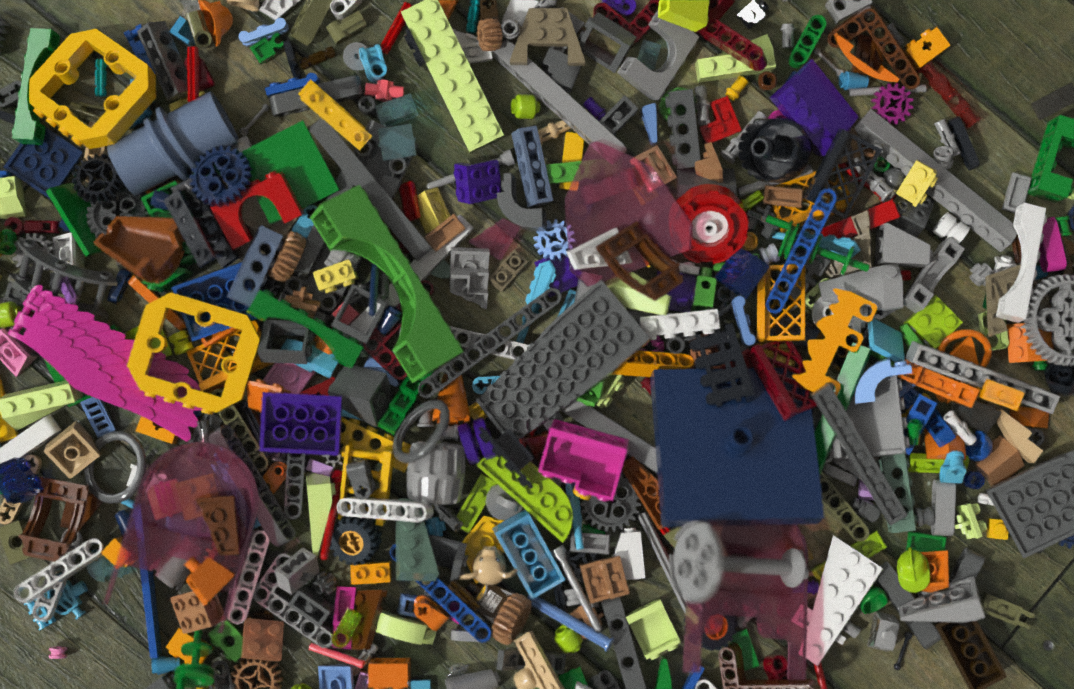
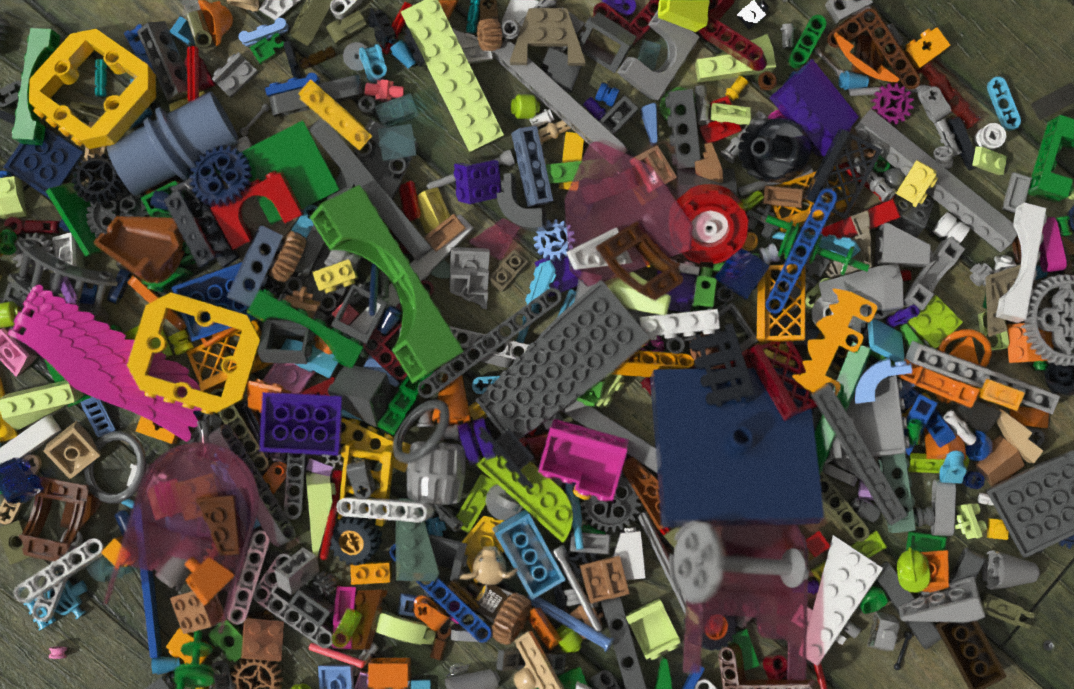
medium blue plate [731,296,755,346] -> none
none -> blue tile [80,283,98,304]
none -> light grey bracket [212,52,258,98]
none -> black hinge [368,8,397,49]
none -> dark azure cone [390,39,417,69]
none -> reddish brown bar [430,627,451,660]
none -> light grey beam [475,351,512,368]
none -> orange slope [528,608,562,652]
none -> white pin [529,109,554,127]
none -> blue wheel [595,82,620,107]
none -> yellowish green plate [711,103,751,125]
none -> red tile [803,531,831,558]
none -> dark purple pin [886,305,920,328]
none -> light grey piece [918,86,951,123]
none -> yellowish green plate [972,147,1007,175]
none -> white wheel [974,123,1006,150]
none -> light grey cone [982,550,1040,590]
none -> medium azure beam [987,77,1021,131]

